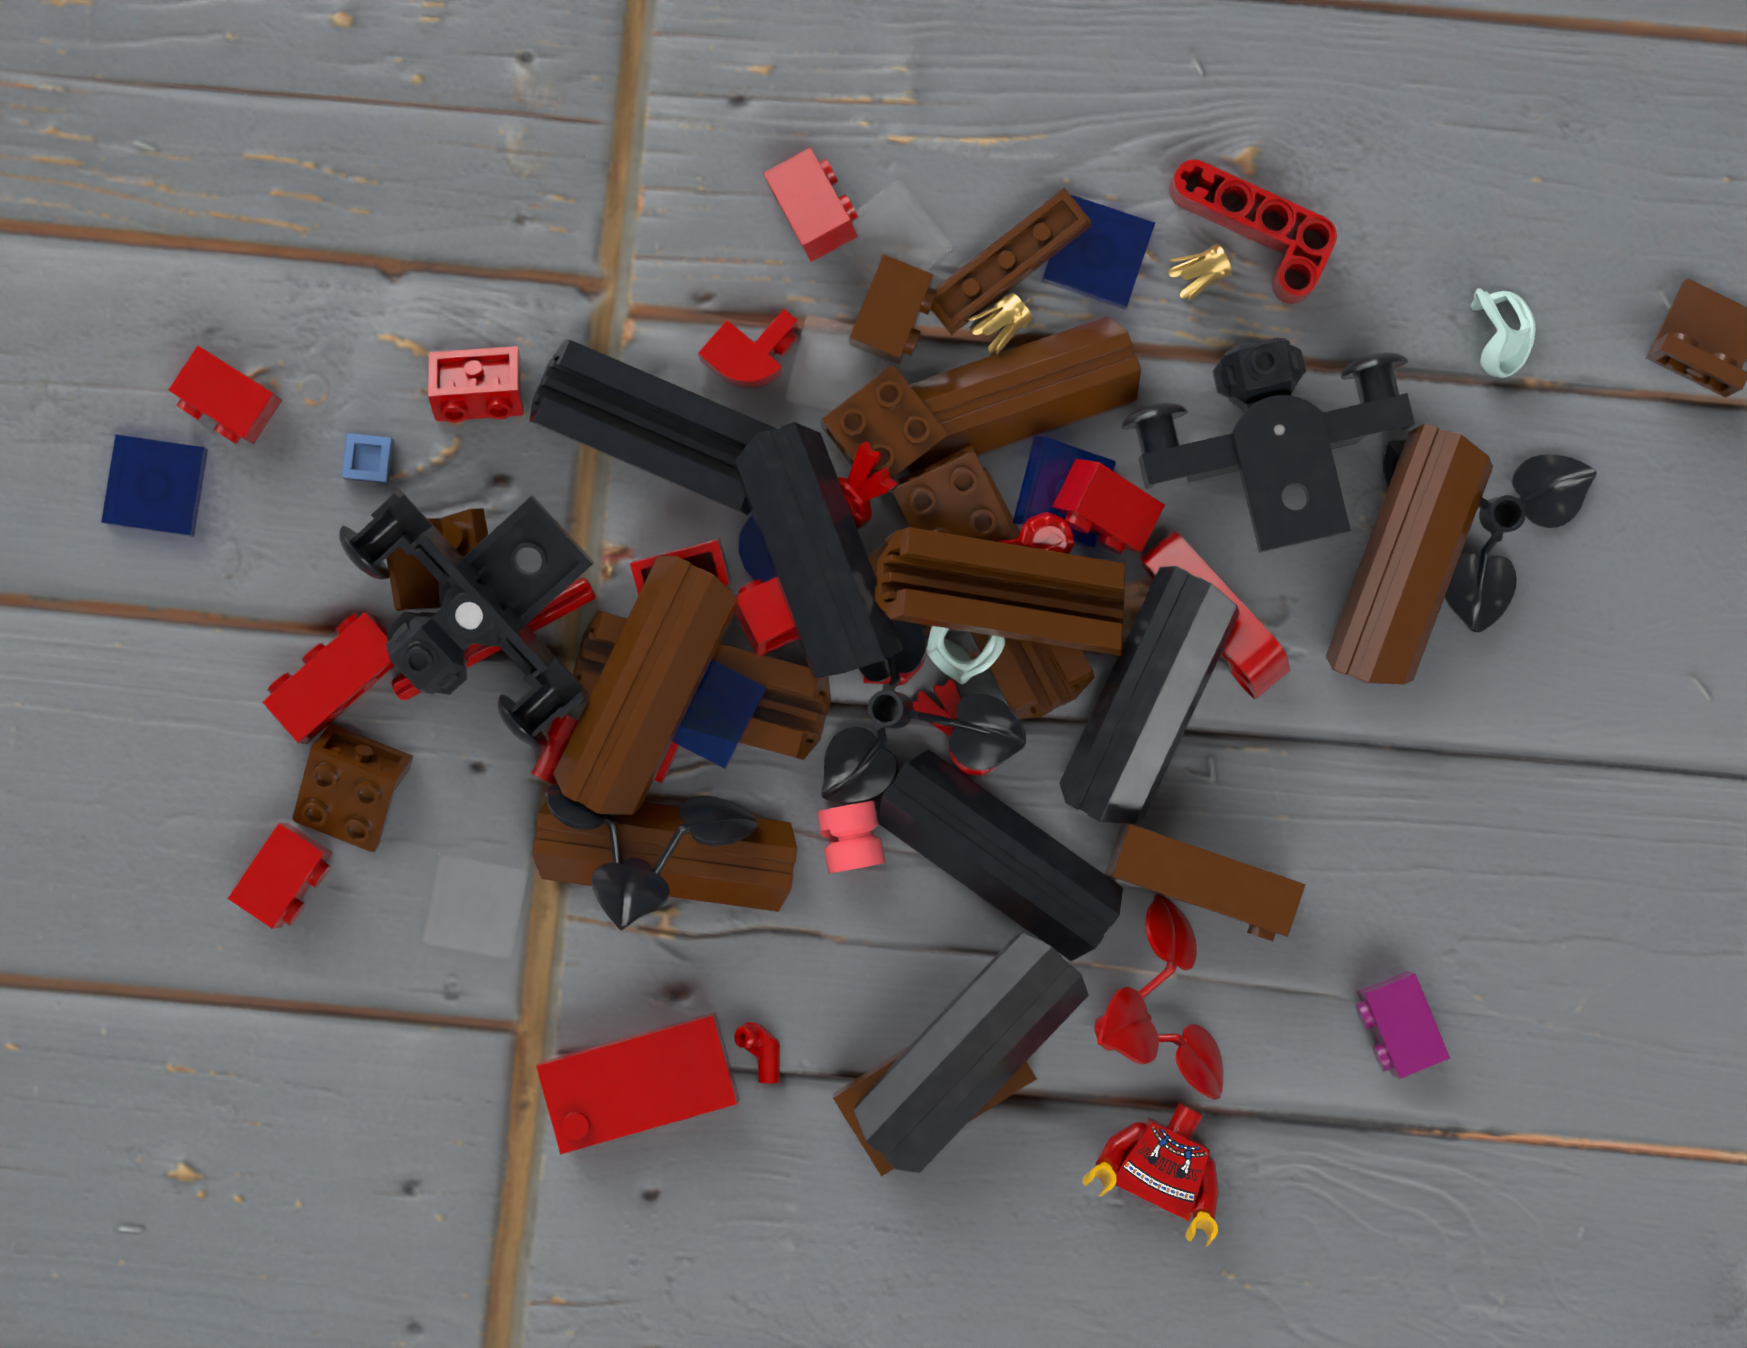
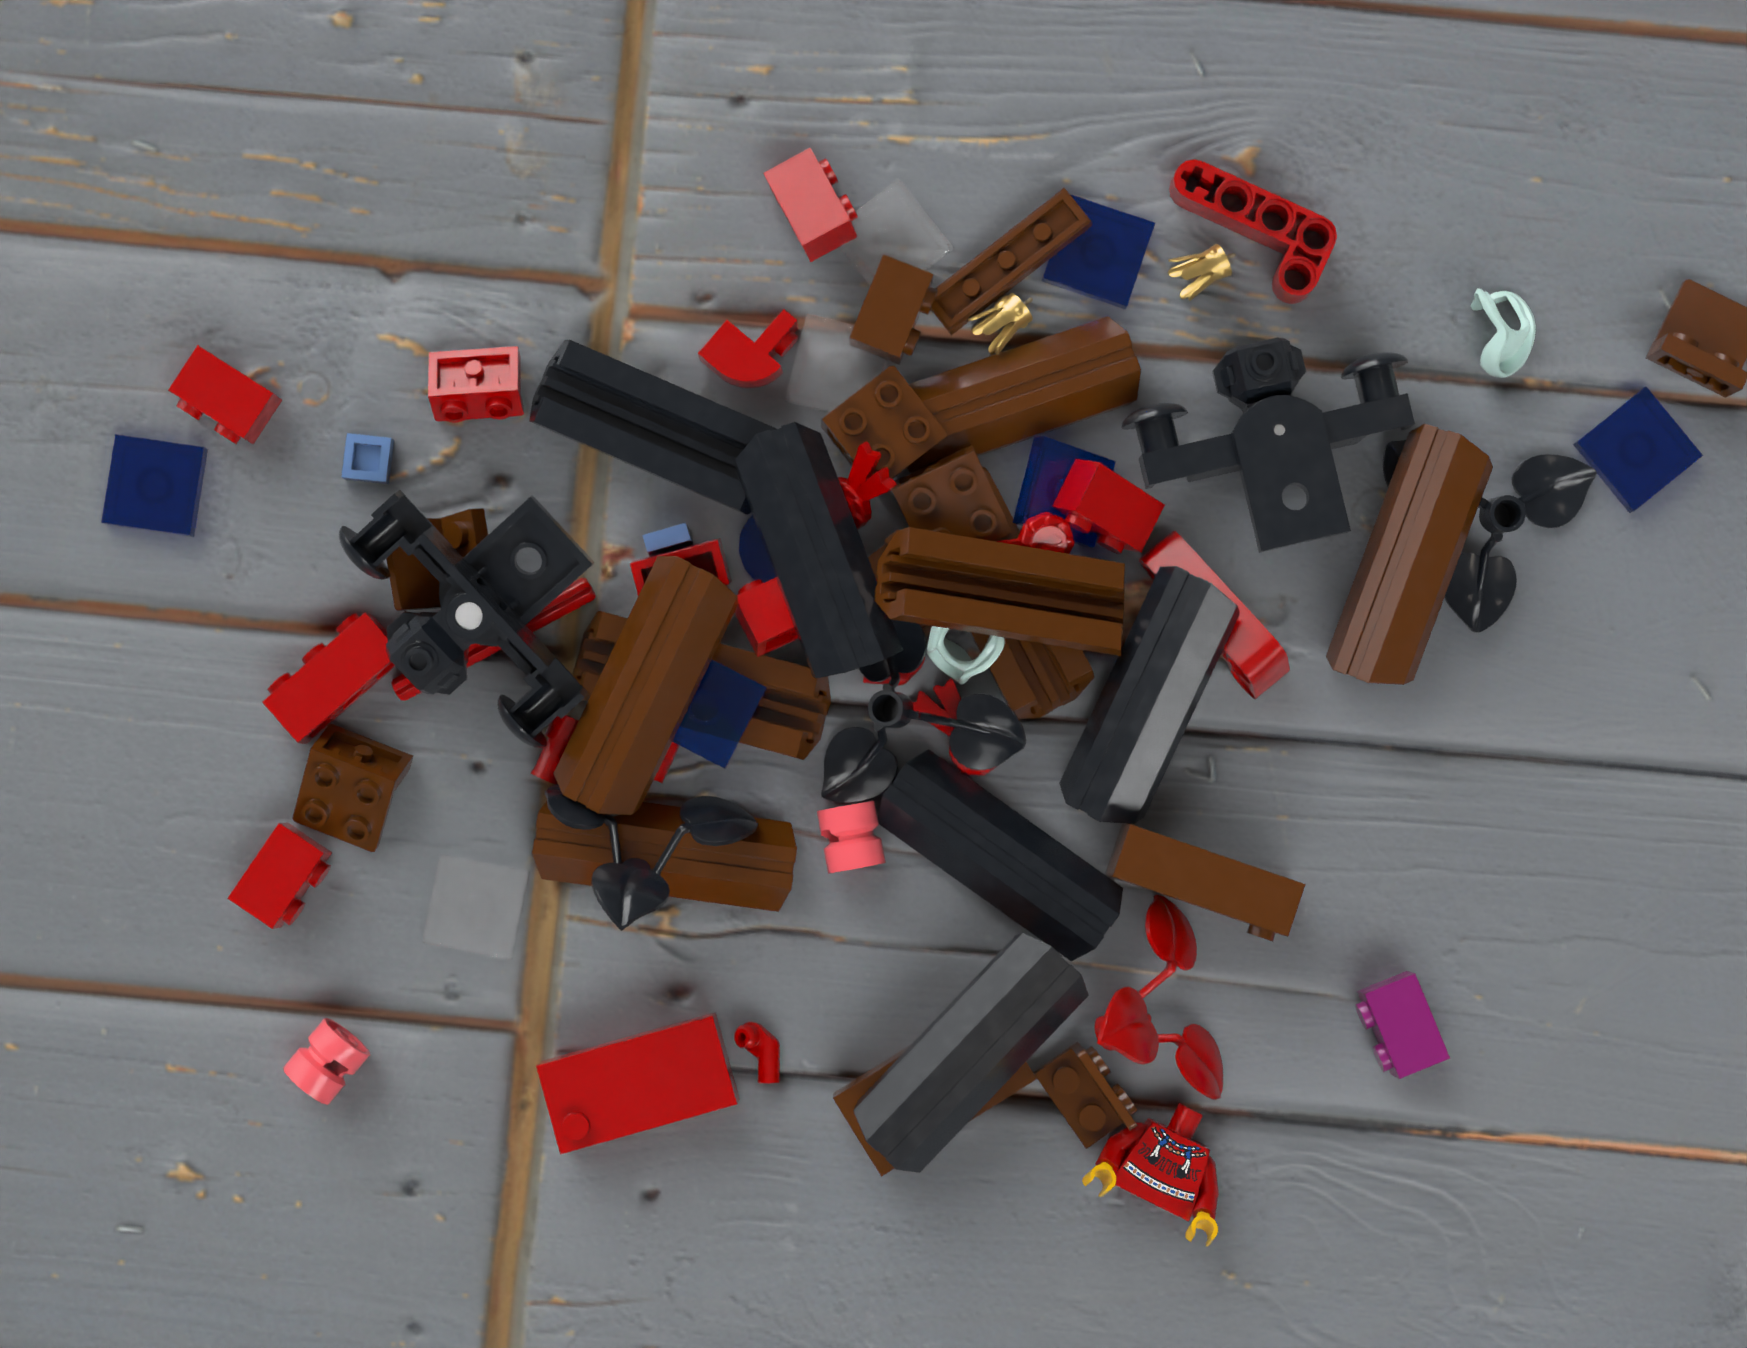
none -> coral wheel [283,1018,370,1105]
none -> medium blue tile [642,523,693,556]
none -> reddish brown bracket [1033,1042,1138,1149]
none -> clear blue tile [1573,387,1703,513]

